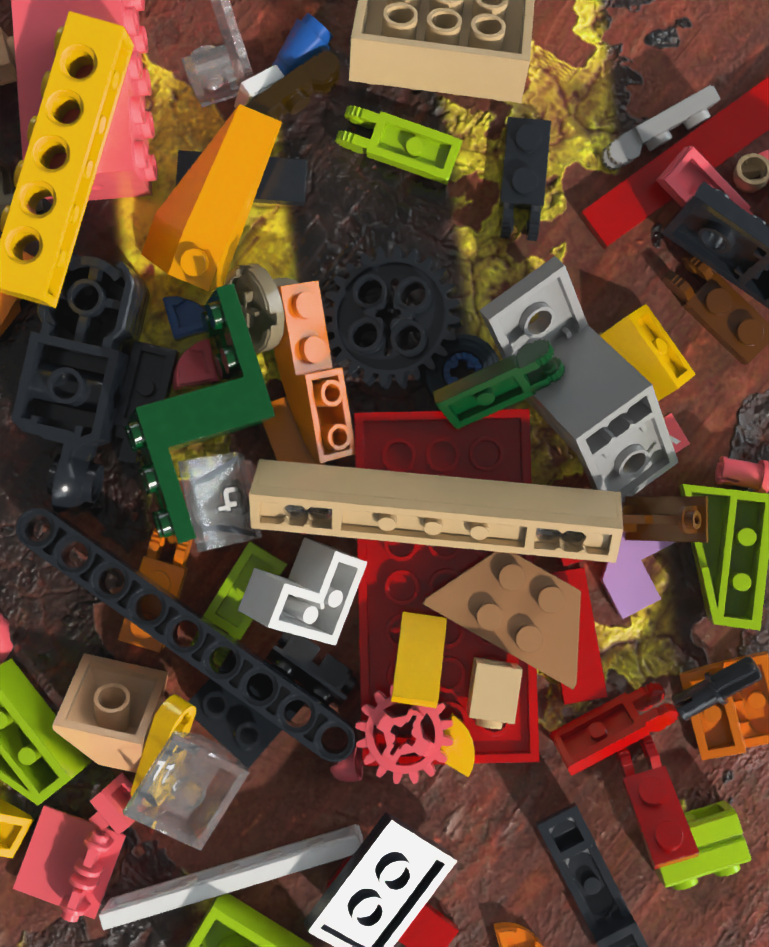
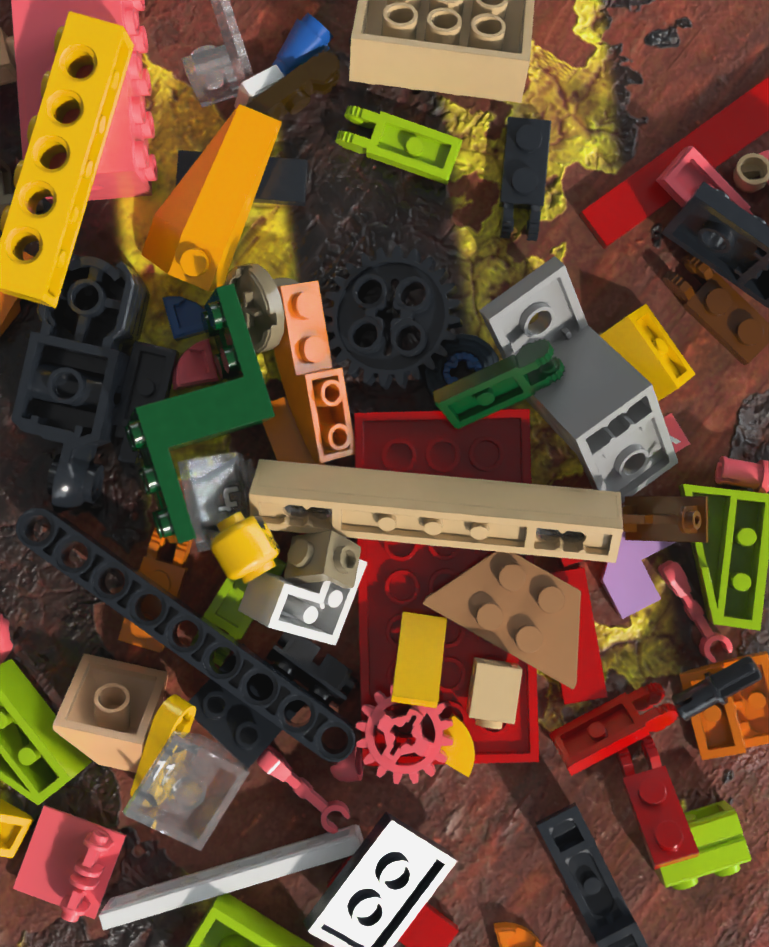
coral tile [88,772,147,836] -> none
light grey hinge [600,85,721,171] -> none
none -> yellow head [210,511,280,584]
none -> coral piece [257,745,350,834]
none -> dark tan bracket [284,530,361,589]
none -> coral piece [657,560,733,663]

